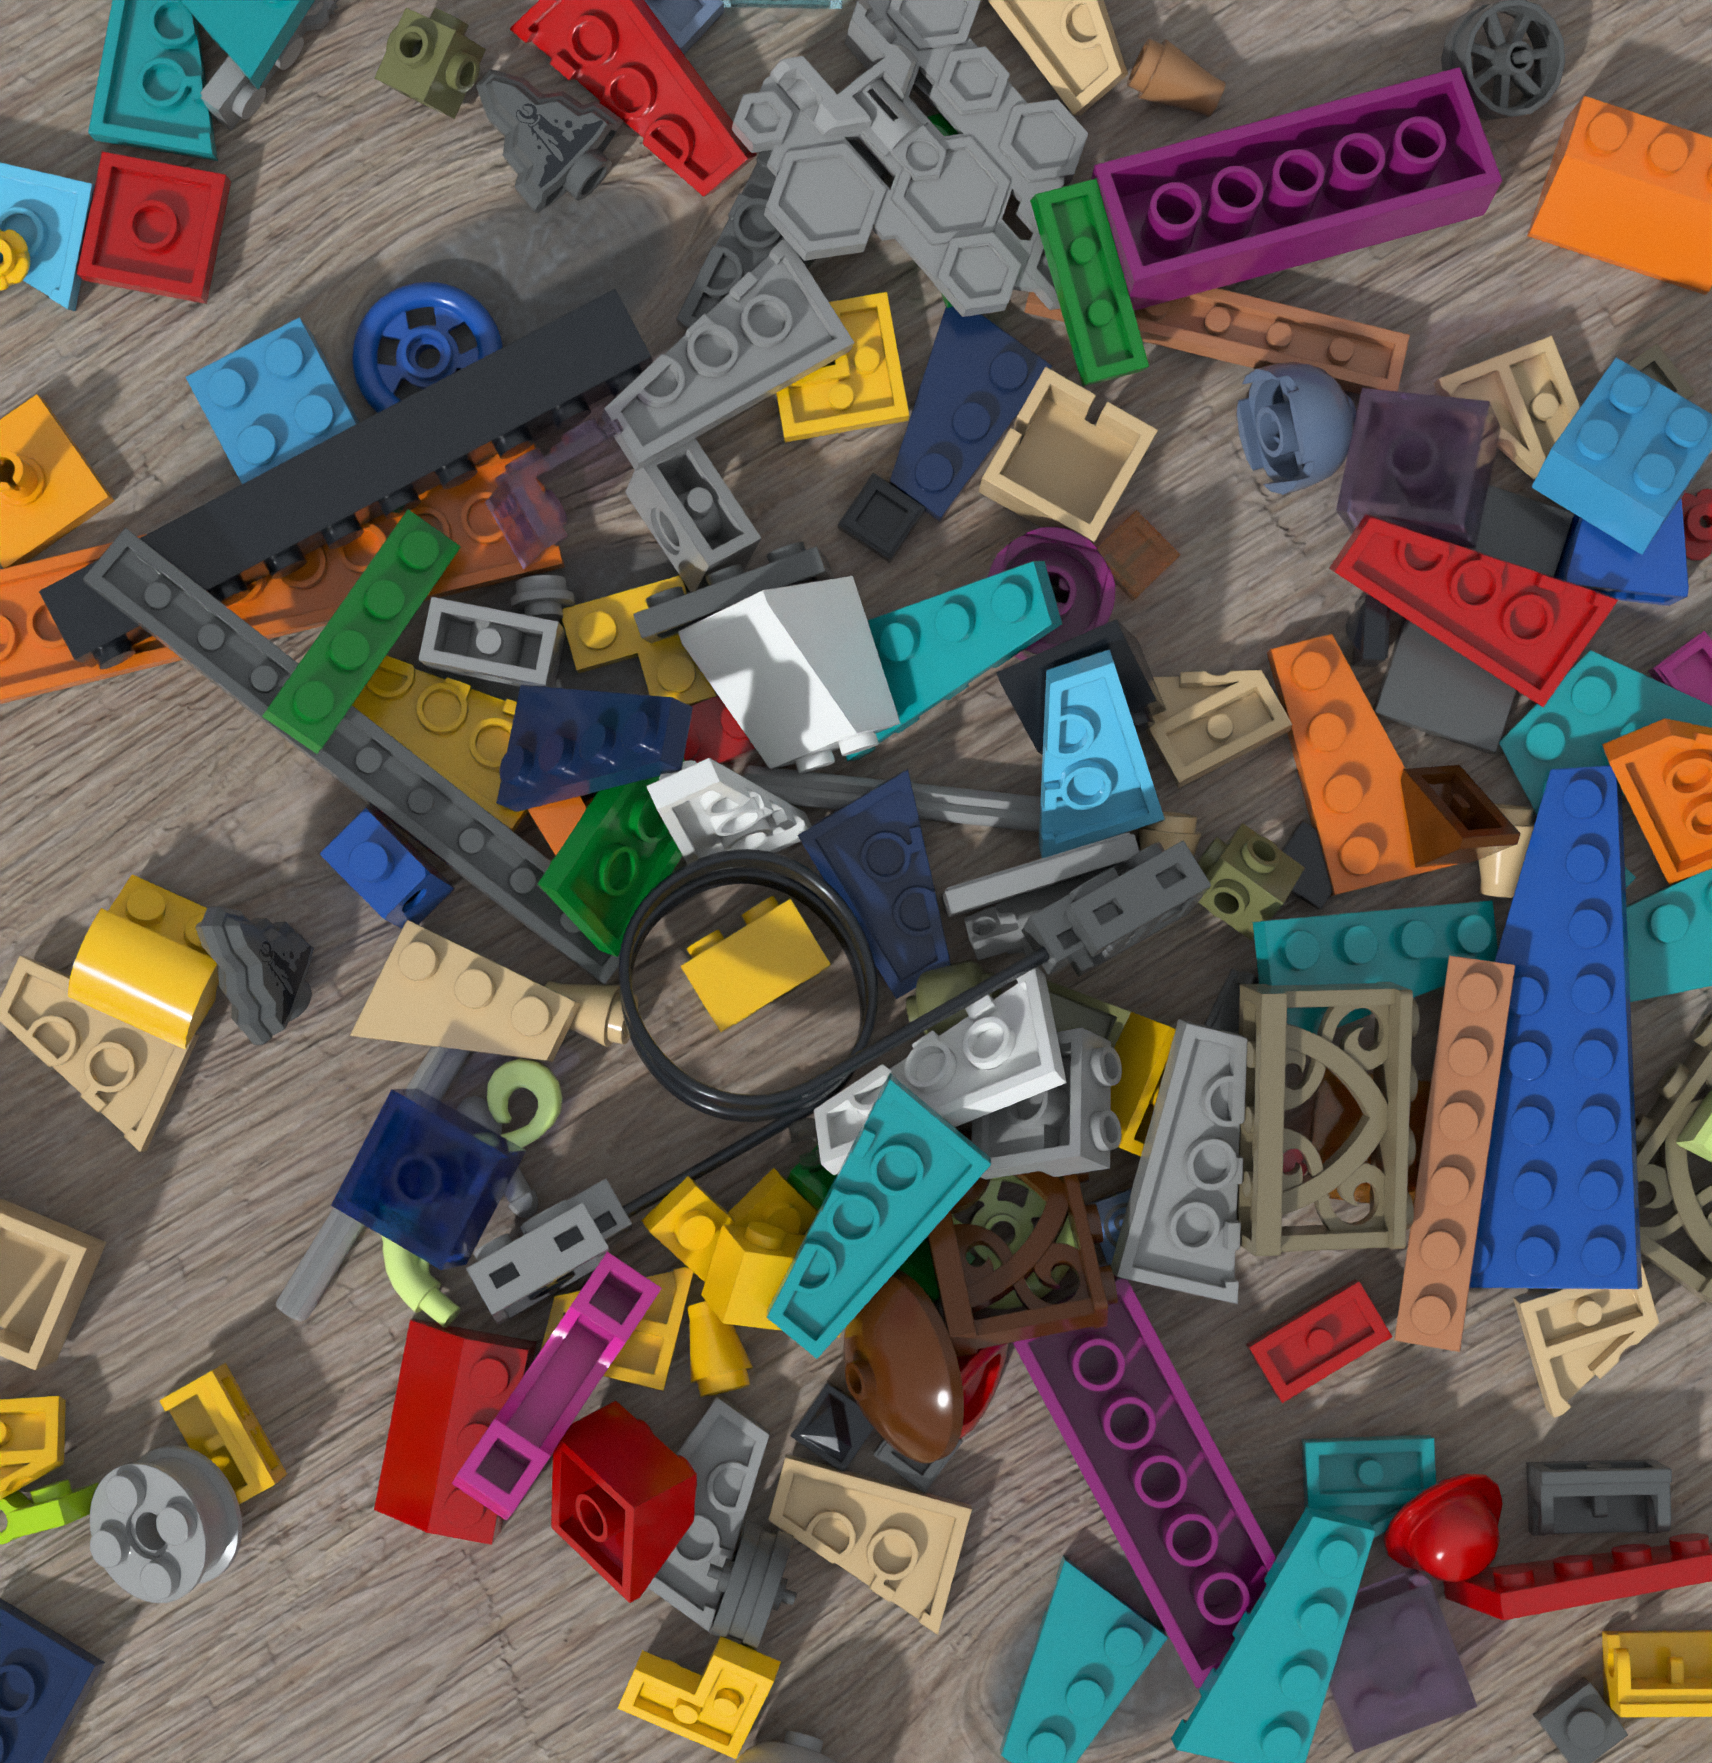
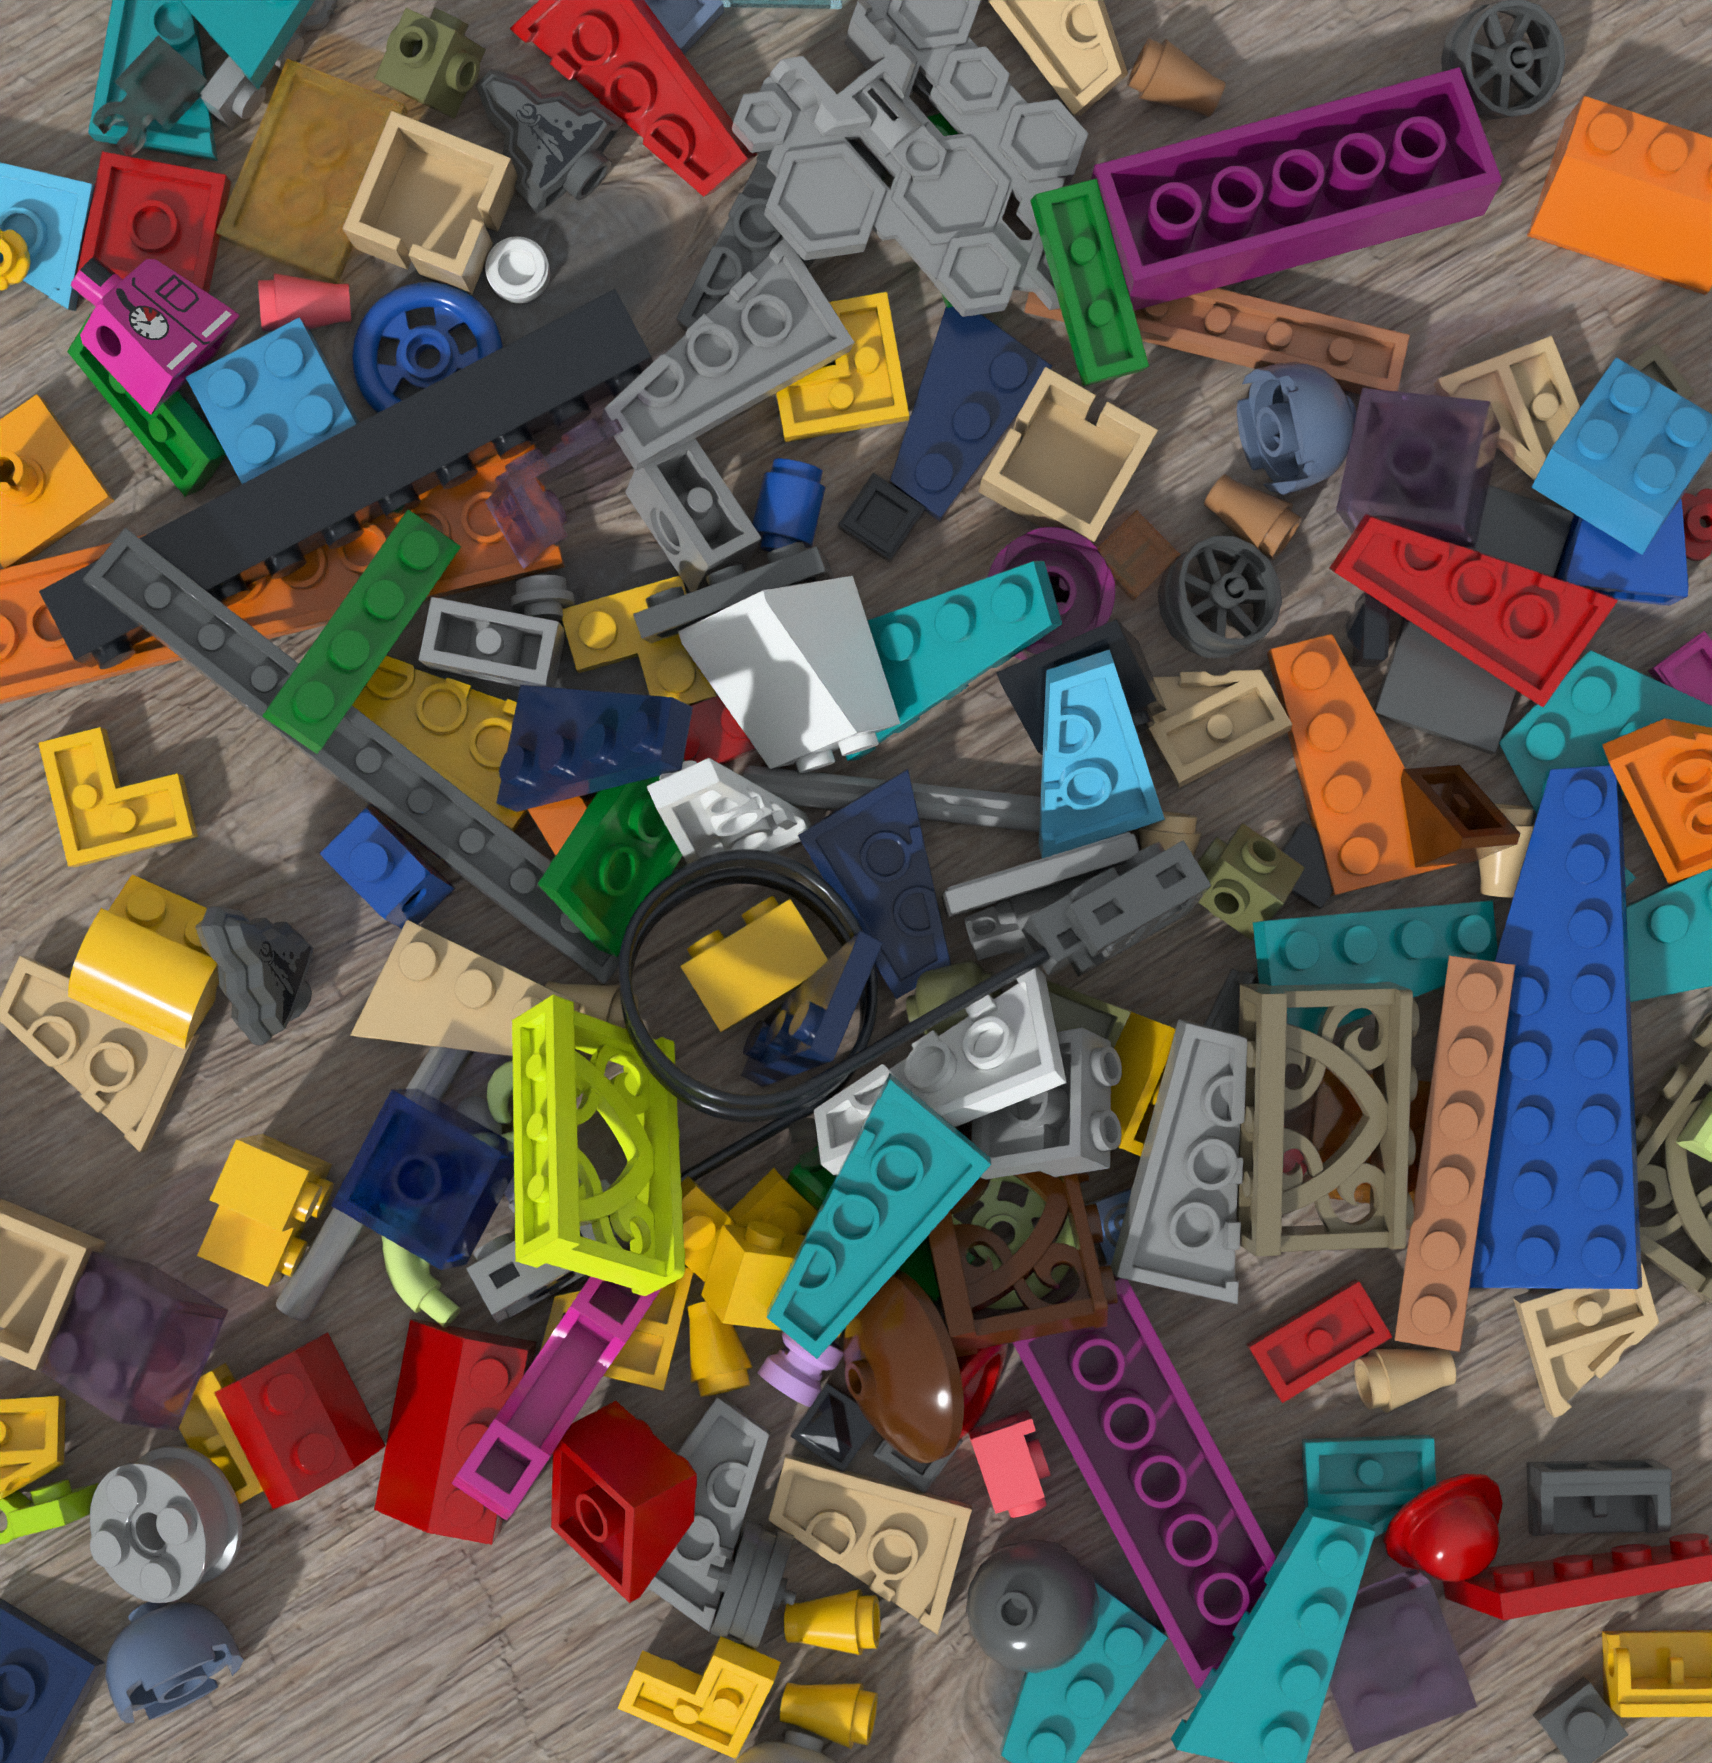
none -> yellow plate [38,727,198,868]
none -> clear purple brick [41,1251,228,1431]
none -> green plate [67,313,226,497]
none -> dark pink torso [71,257,240,415]
none -> clear smoke plate [92,35,208,156]
none -> sand blue cylinder [105,1602,244,1723]
none -> yellow brick [197,1134,334,1287]
none -> red slope [214,1332,386,1509]
none -> clear yellow plate [216,58,408,284]
none -> coral cone [258,273,351,332]
none -> tan piece [342,111,518,295]
none -> white tile [485,236,551,304]
none -> neon yellow fence [512,995,685,1296]
none -> dark blue wing [741,930,883,1087]
none -> blue brick [752,458,826,552]
none -> lavender wheel [757,1332,844,1407]
none -> yellow cone [780,1682,878,1749]
none -> yellow cone [784,1589,881,1655]
none -> dark grey cylinder [966,1539,1100,1673]
none -> coral brick [969,1410,1051,1518]
none -> dark grey wheel [1158,535,1282,658]
none -> medium nougat cone [1204,474,1302,560]
none -> tan cone [1354,1348,1456,1413]

